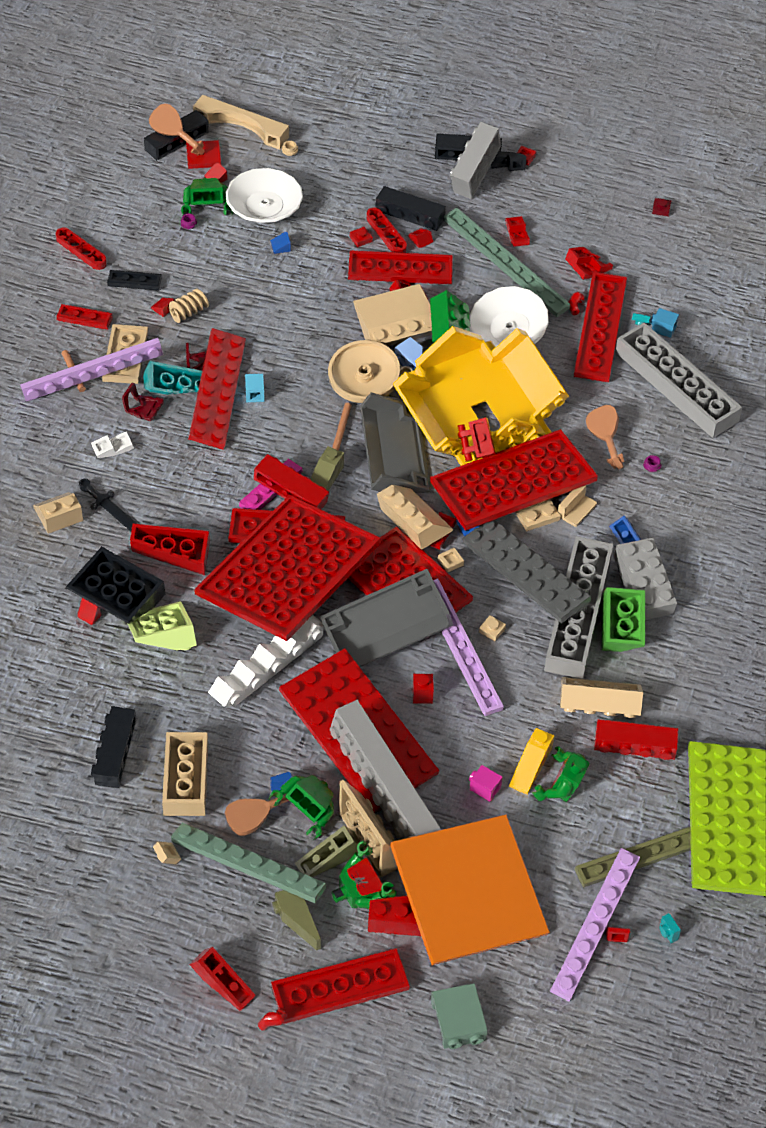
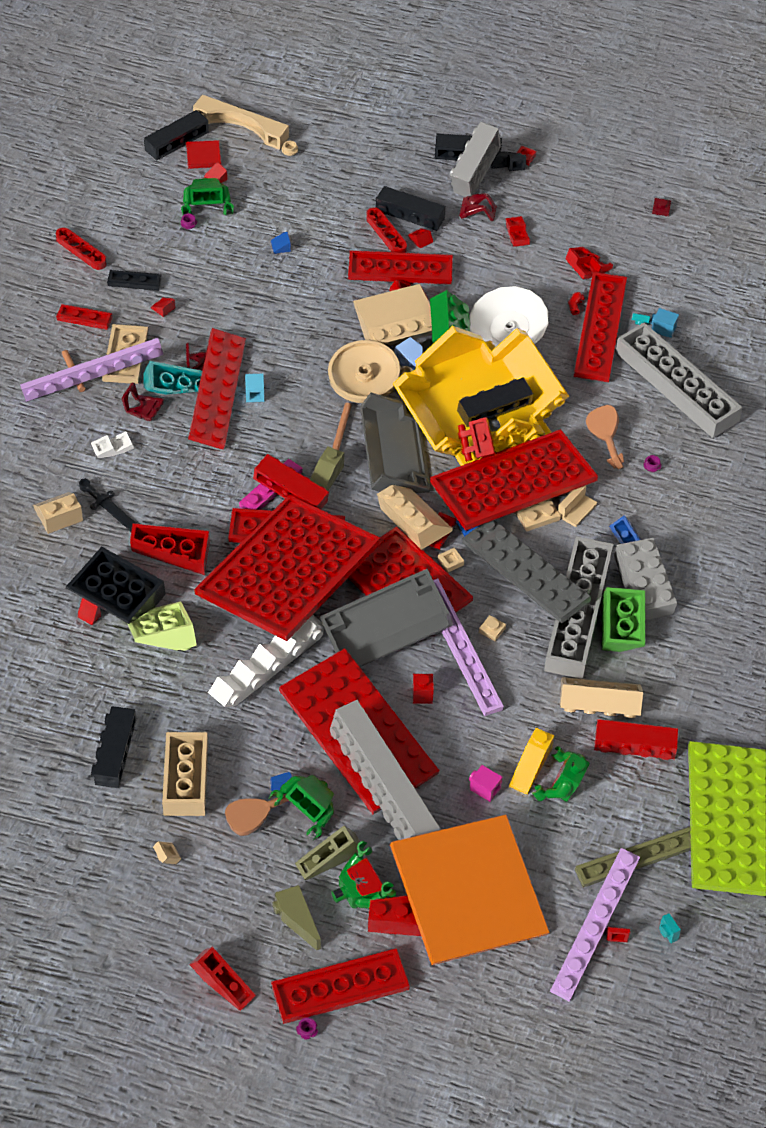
nougat piece [149,104,205,155] -> none
tan piece [169,289,209,323] -> none
sand green plate [171,822,326,903] -> none
white dish [226,168,303,223] -> none
red arm [258,1009,287,1031] -> none
tan slope [339,780,398,877] -> none
red plate [349,226,373,248] -> none
sand green panel [431,983,488,1049] -> none
sand green plate [444,208,570,317] -> none
none -> magenta plate [296,1018,318,1040]
none -> black brick [457,377,534,427]
none -> dark red piece [459,193,497,221]

